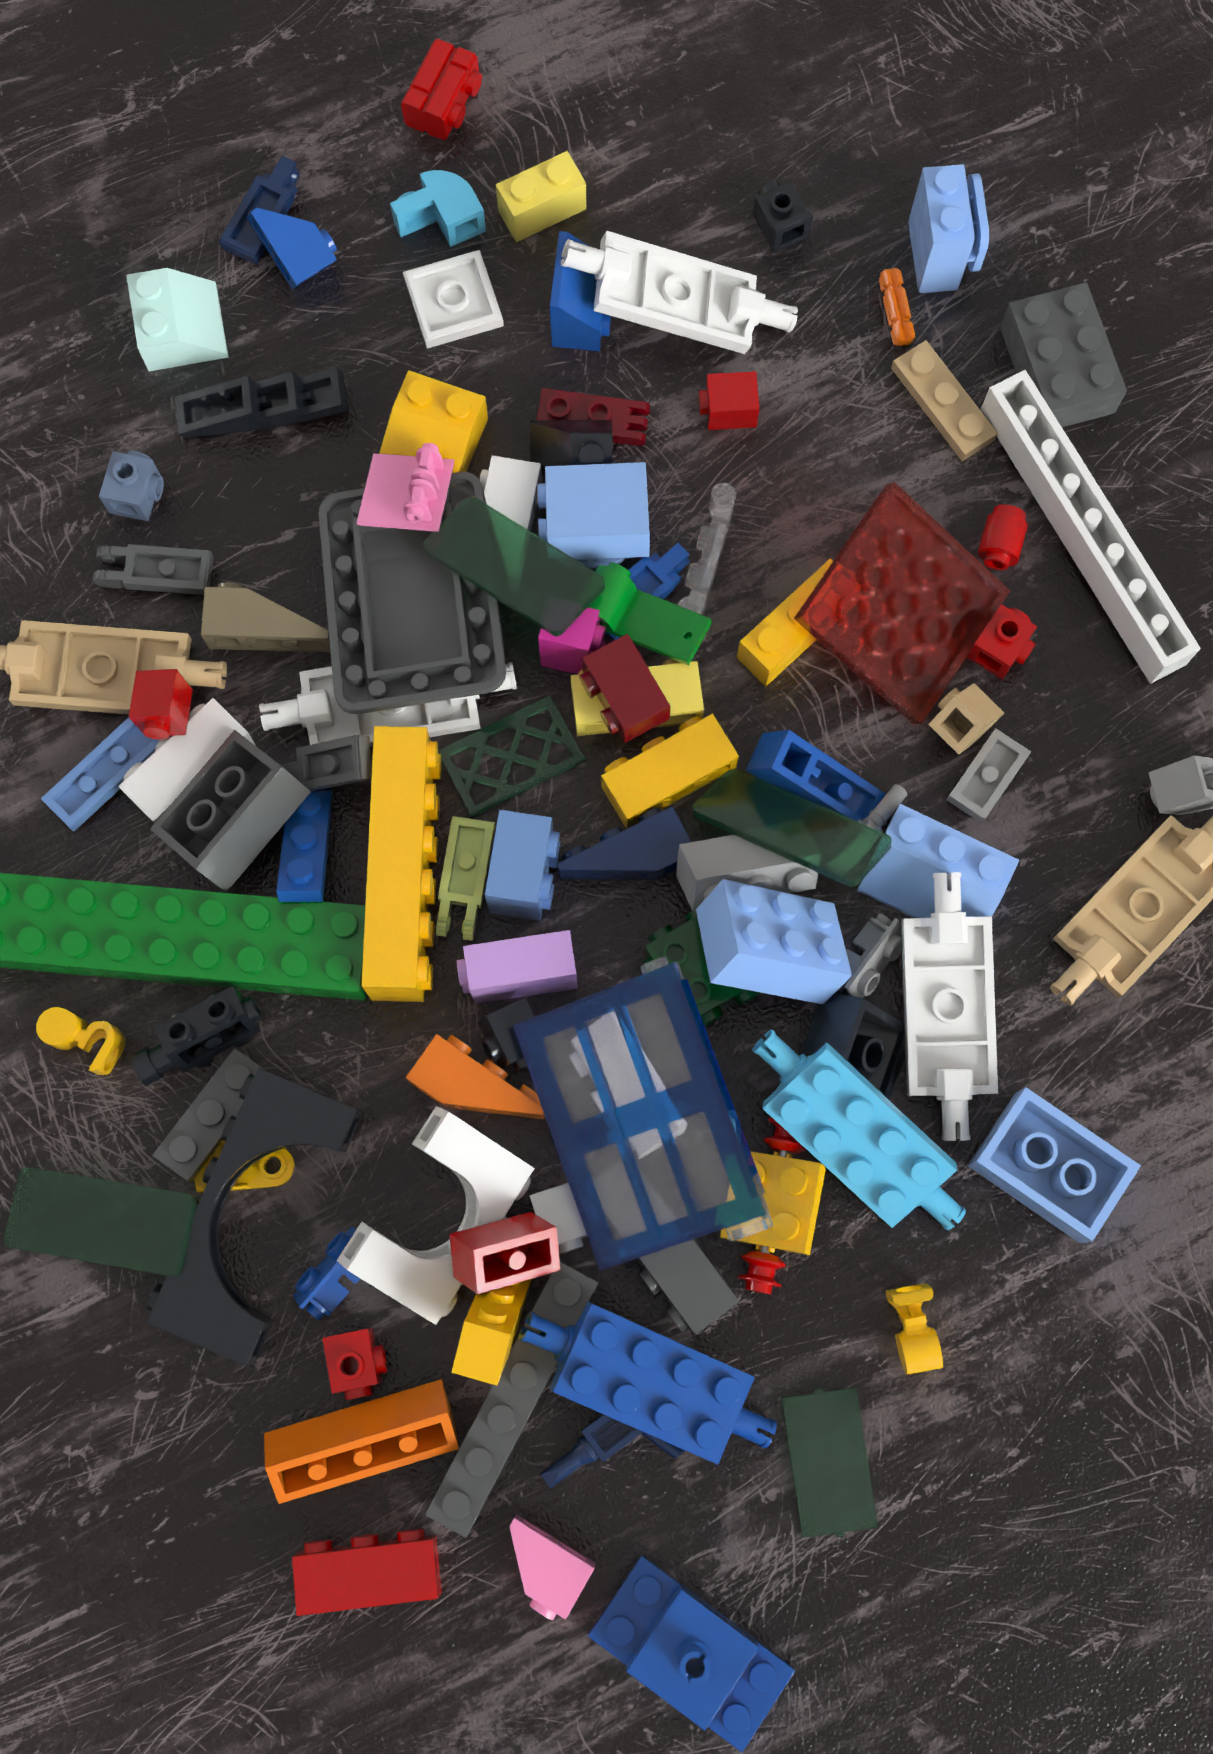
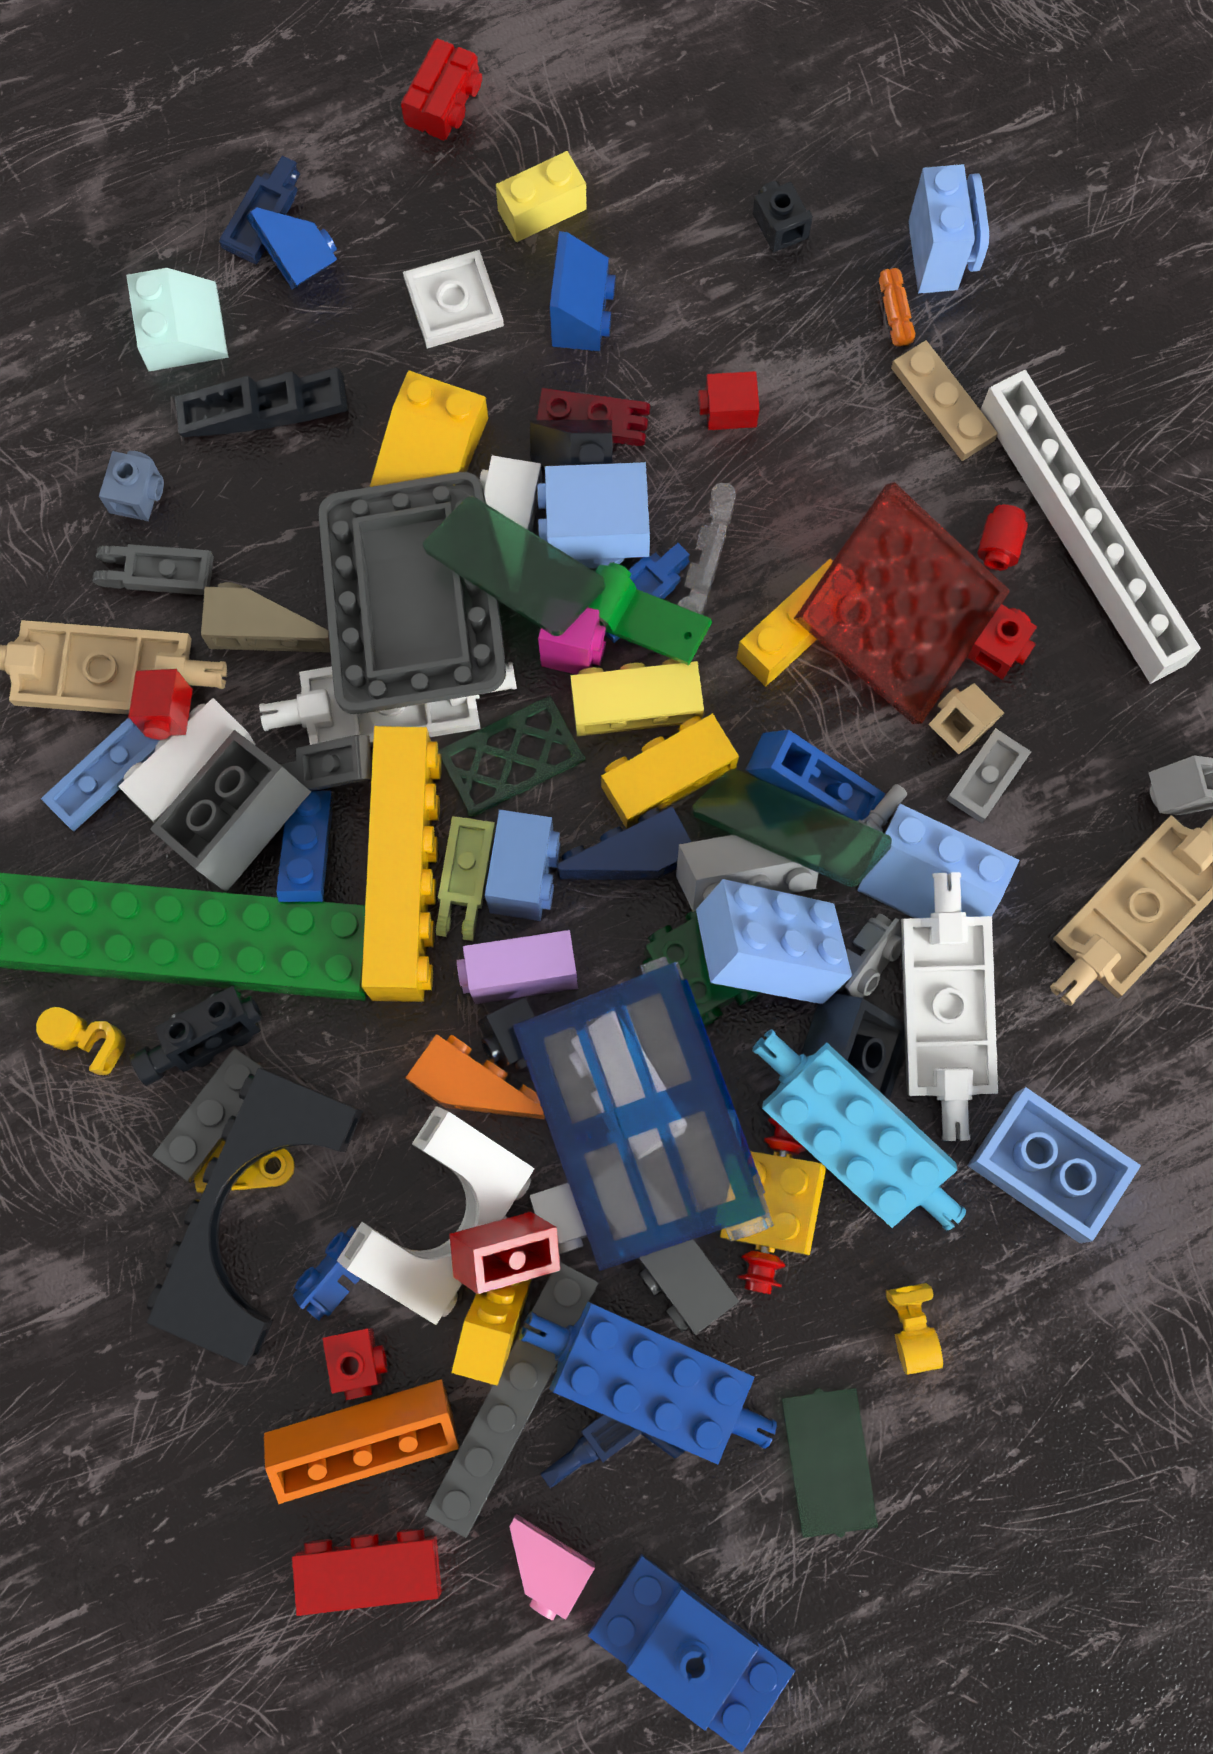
clear green piece [4,1167,196,1276] -> none
bright pink hinge [356,443,454,532] -> none
medium azure brick [390,170,486,247] -> none
white plate [561,231,798,354] -> none
dark red brick [579,634,671,743] -> none
dark grey brick [1000,282,1127,427] -> none

